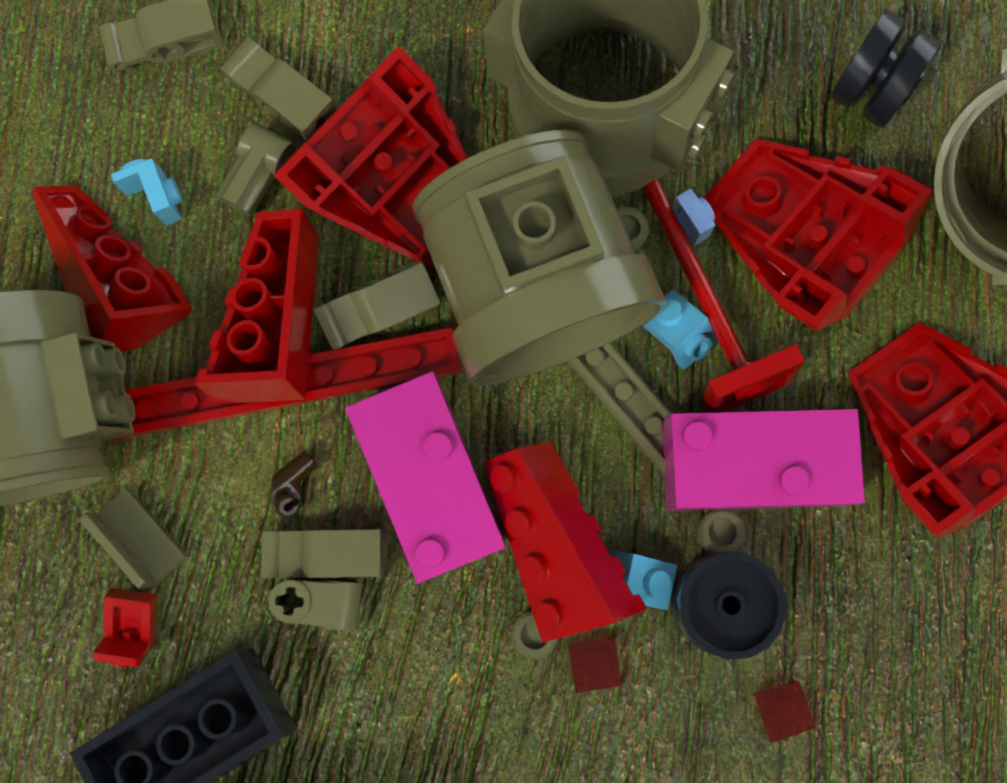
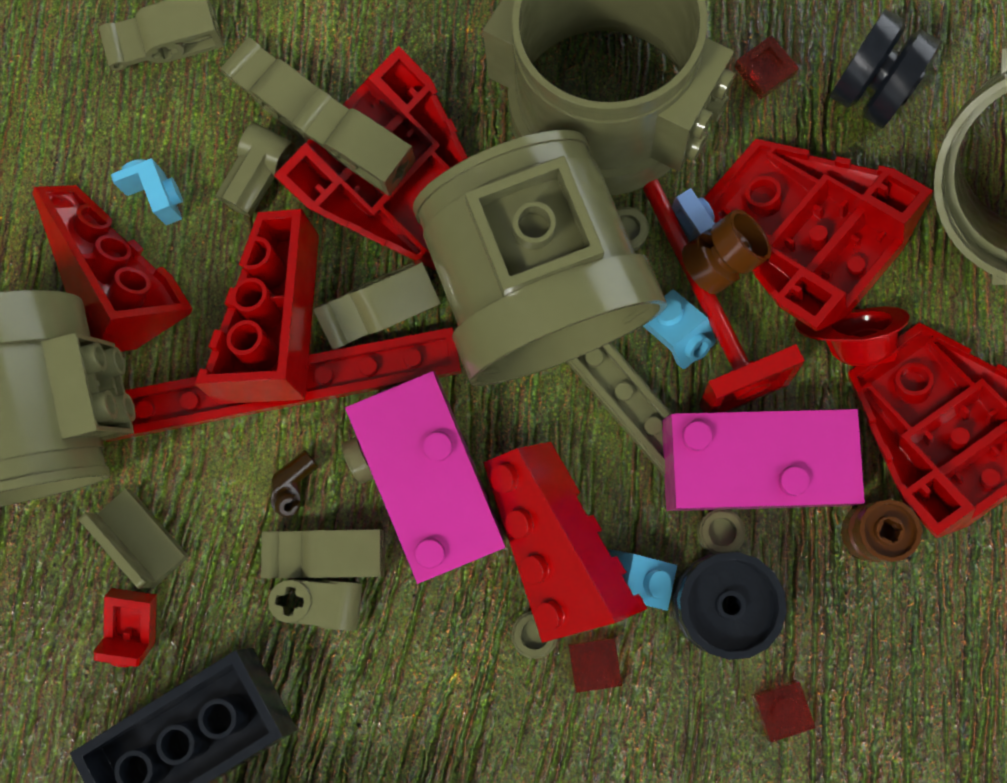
none -> olive piece [291,88,416,196]
none -> olive tile [342,436,374,484]
none -> reddish brown wheel [682,209,771,294]
none -> clear red plate [734,35,799,100]
none -> red piece [795,306,910,366]
none -> reddish brown wheel [841,499,922,562]

